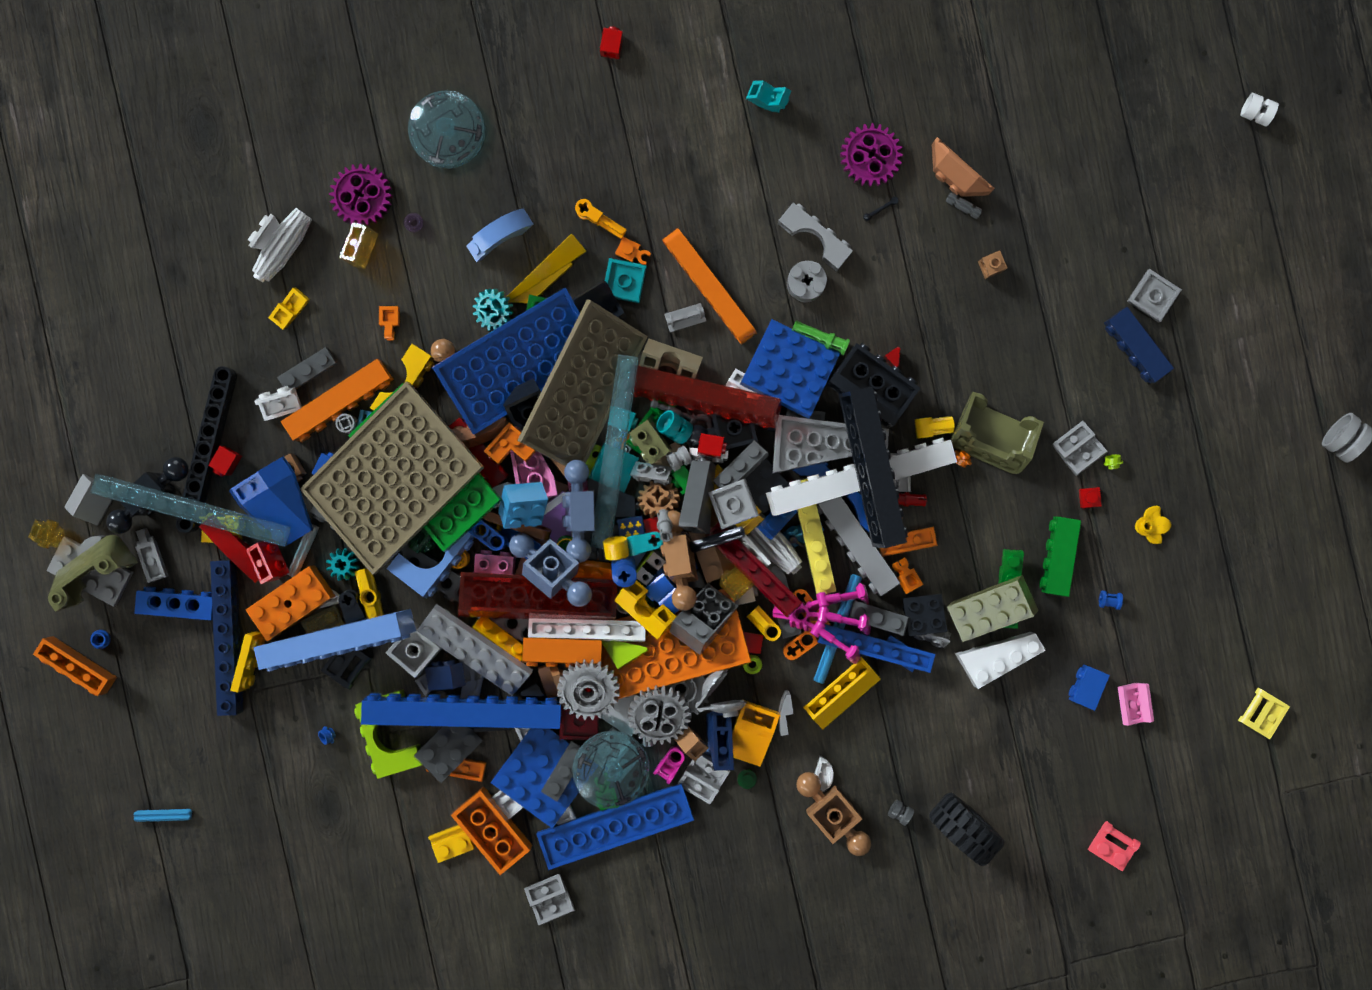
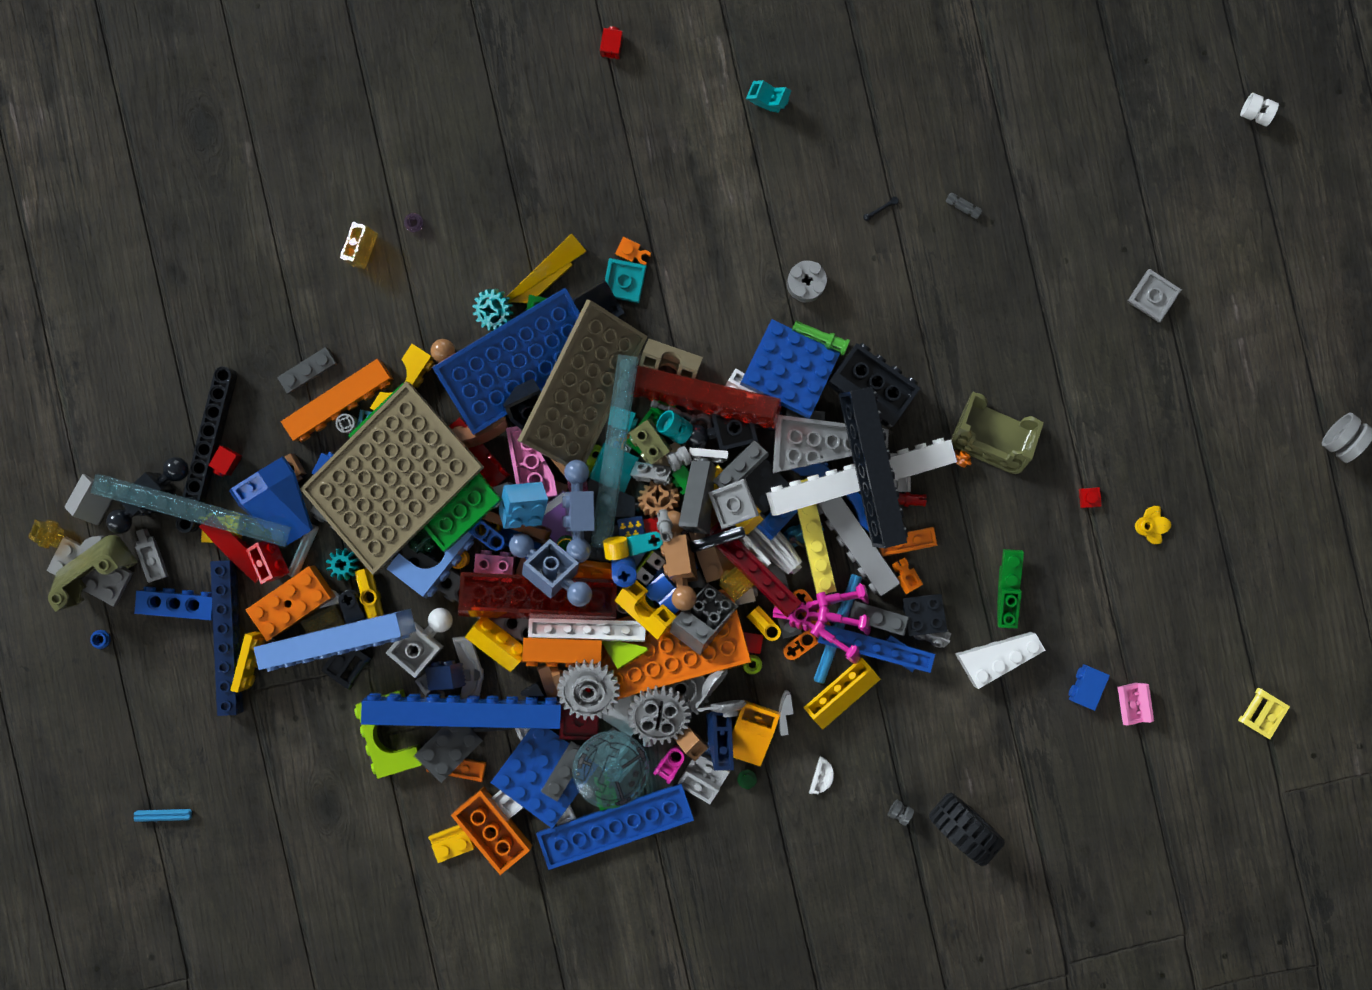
orange brick [33,636,117,696] -> none
white plate [248,208,312,283] -> none
white bracket [254,386,302,421] -> none
yellow slope [268,287,310,330] -> none
blue plate [318,726,336,745] -> none
magenta gear [329,163,393,227] -> none
orange plate [379,306,400,341] -> none
clear light blue dish [408,90,485,168] -> none
light grey plate [417,604,533,696] -> none
medium blue arch [467,208,534,262] -> none
orange plate [484,423,536,465] -> none
light grey slope [524,874,575,925] -> none
light orange connector [575,199,627,239] -> none
orange beam [662,228,757,345] -> none
light grey hinge [664,303,706,332] -> none
red brick [697,433,727,459] -> none
light grey arch [778,202,853,272] -> none
medium nougat brick [796,772,871,856] -> none
magenta gear [840,123,903,187] -> none
red slope [883,347,901,367] -> none
yellow piece [915,416,955,439] -> none
nougat wedge [932,137,995,197] -> none
brick [947,575,1039,642] -> none
medium nougat brick [978,251,1007,279] -> none
green brick [1040,516,1081,597] -> none
light grey slope [1052,421,1107,476] -> none
coral plate [1088,821,1141,871] -> none
blue bush [1099,591,1123,610] -> none
dark blue brick [1104,307,1174,384] -> none
lime plate [1104,454,1123,469] -> none

